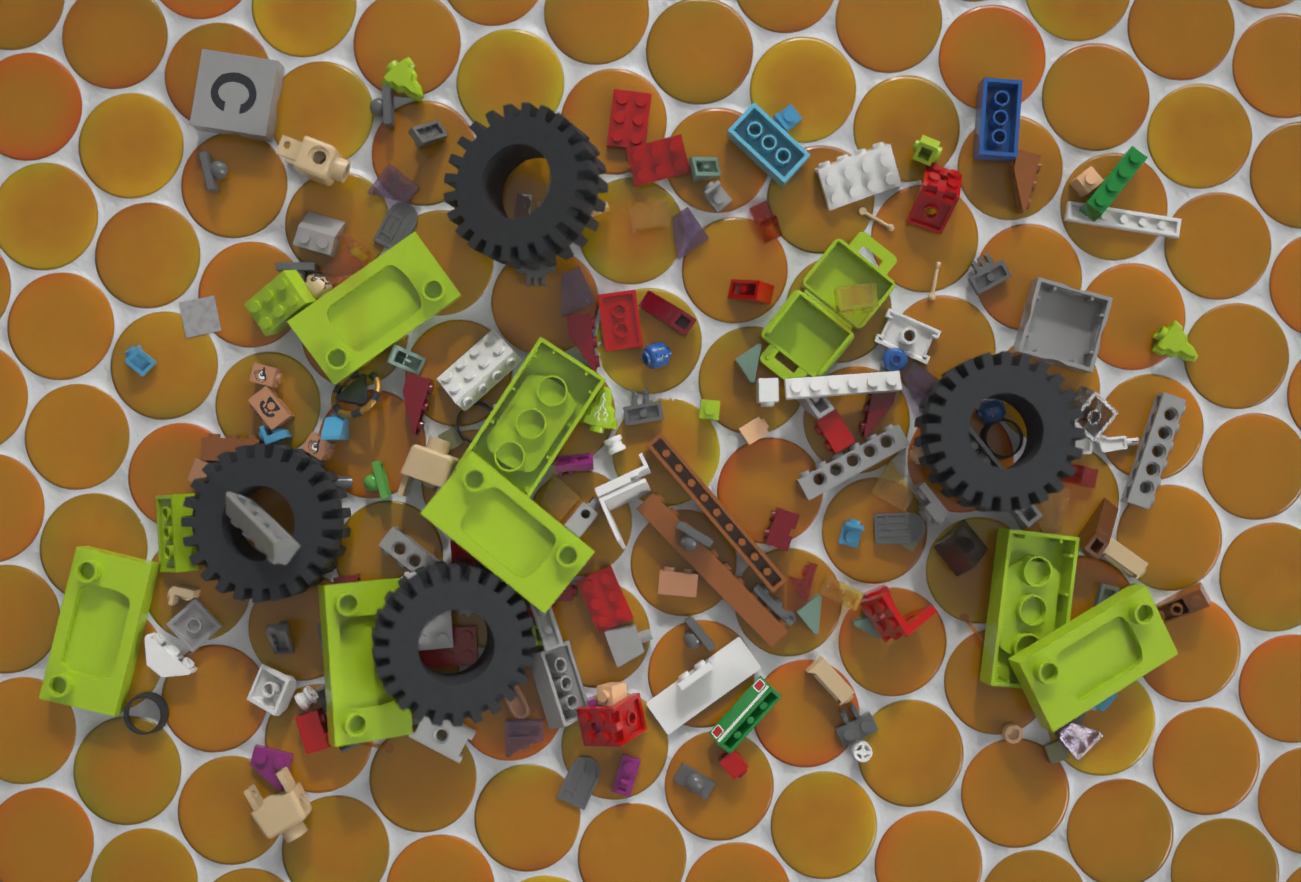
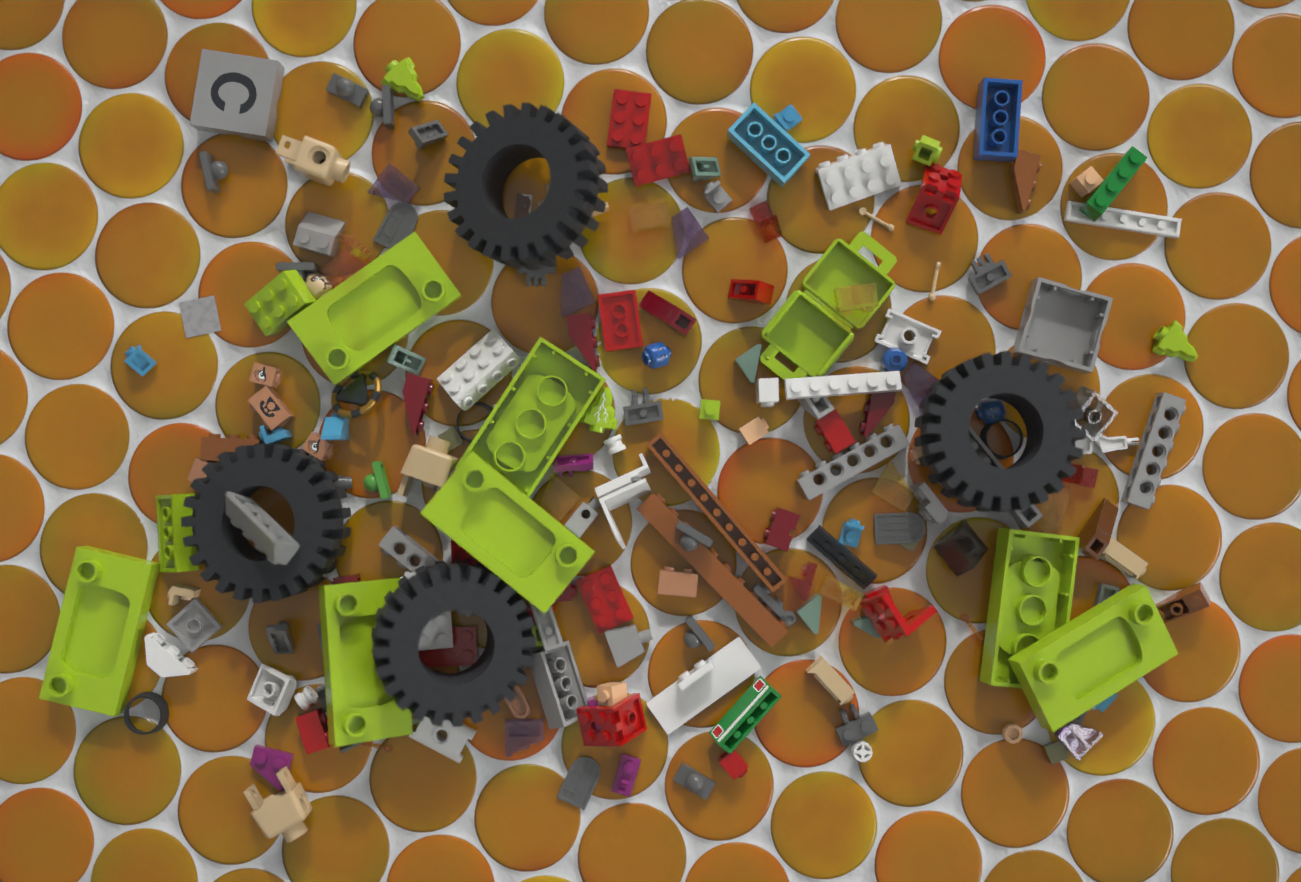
none -> dark grey tile [325,73,369,108]
none -> black tile [806,525,877,590]

